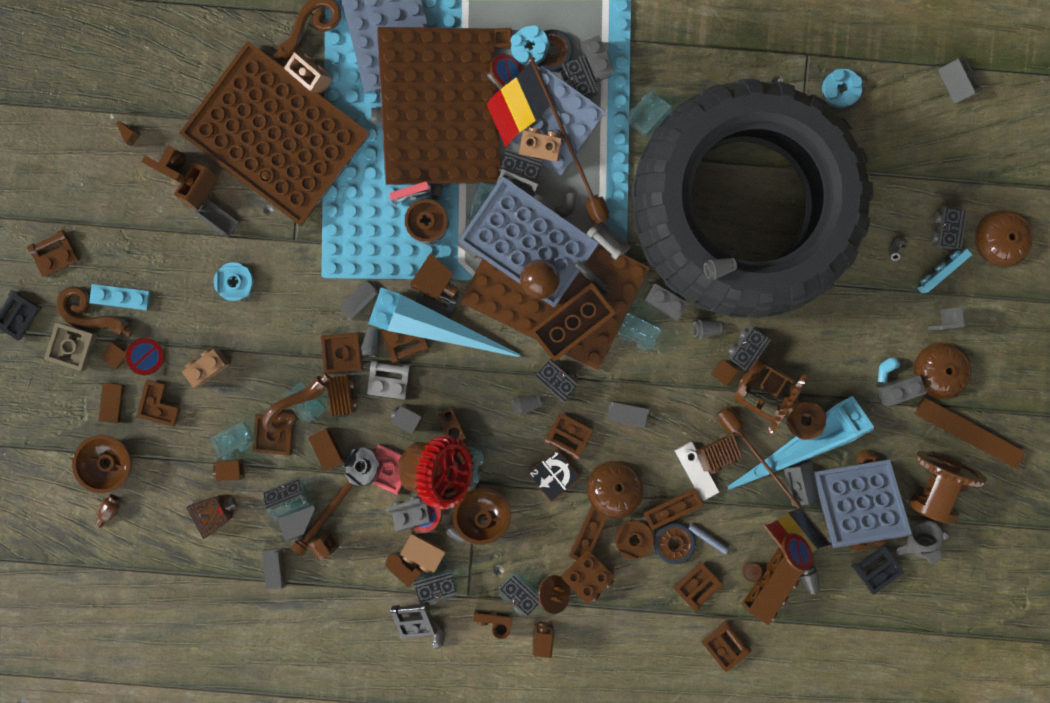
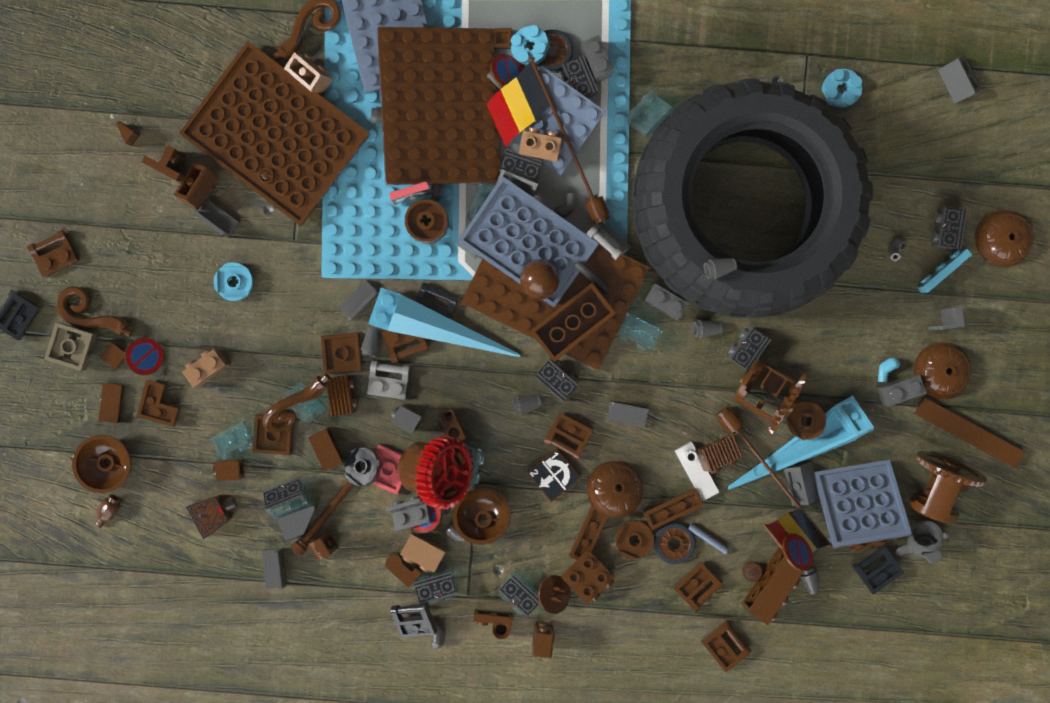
medium azure plate [89,284,151,310] -> none
reddish brown torso [410,253,459,299] -> none
reddish brown tile [711,360,738,386] -> none
reddish brown piece [856,450,877,465] -> none

